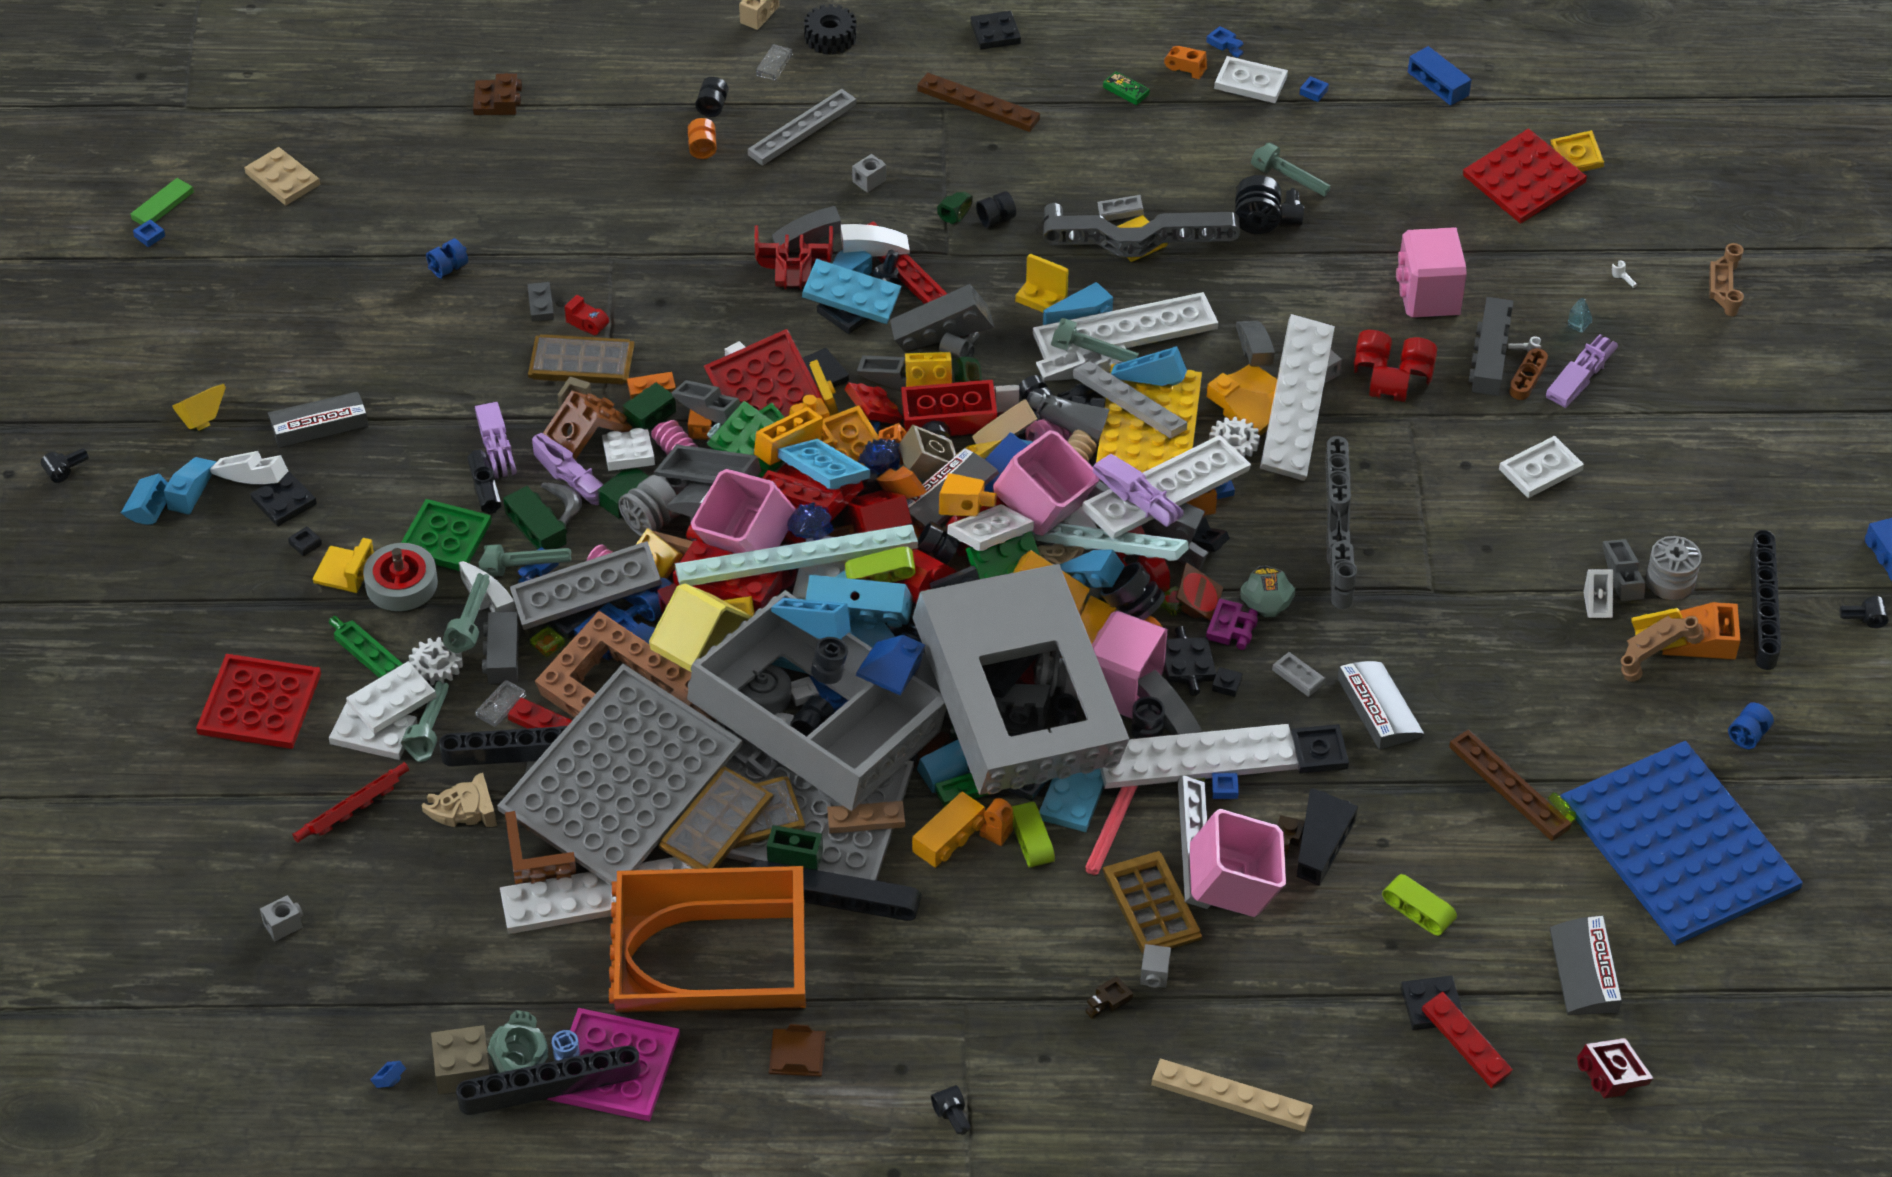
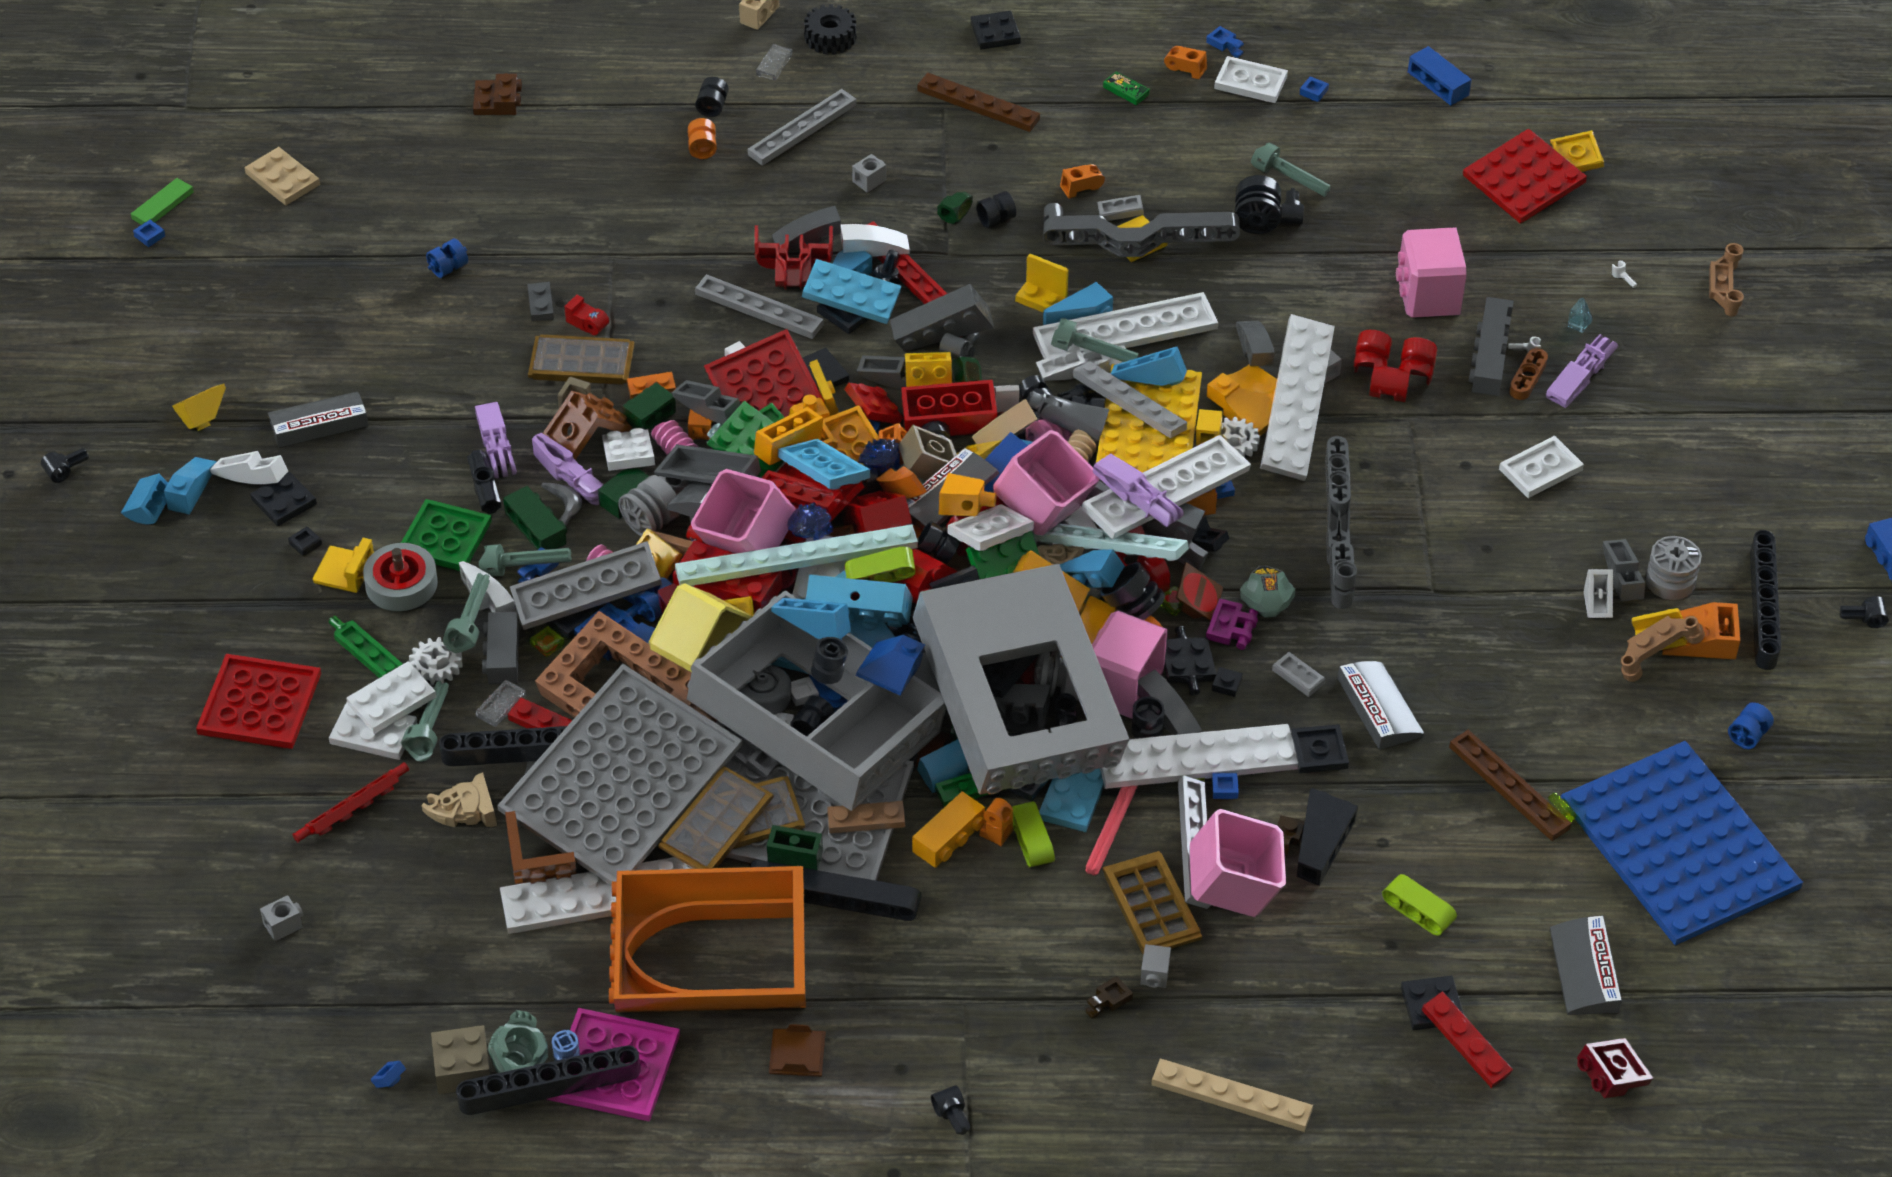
none -> light grey plate [695,274,824,339]
none -> orange leg [1060,164,1105,198]
none -> yellow brick [1196,409,1222,445]

